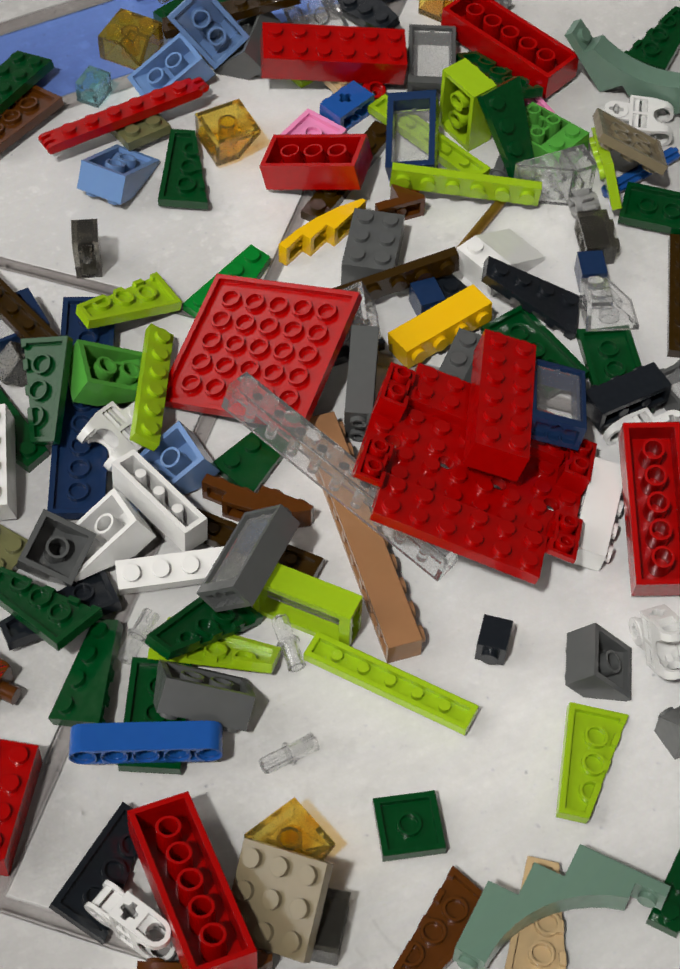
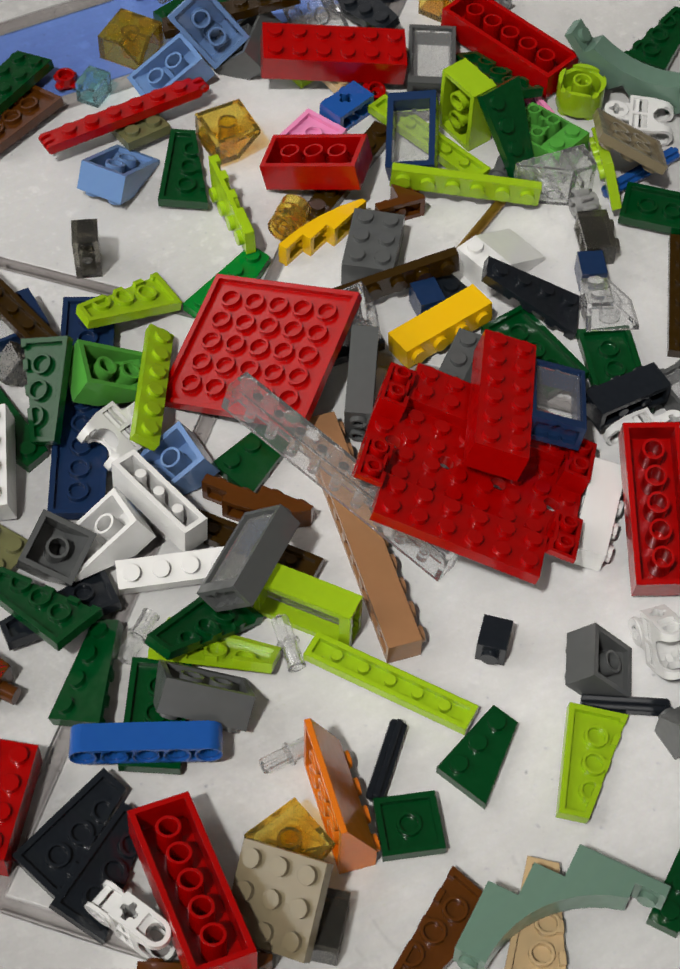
none -> black wing [12,768,126,899]
none -> red plate [53,68,79,90]
none -> lime wing [208,154,256,254]
none -> clear yellow wheel [268,194,311,241]
none -> orange slope [304,718,381,875]
none -> black axle [365,719,407,802]
none -> dark green wing [436,705,518,809]
none -> lime brick [555,64,607,120]
none -> black axle [580,694,671,716]

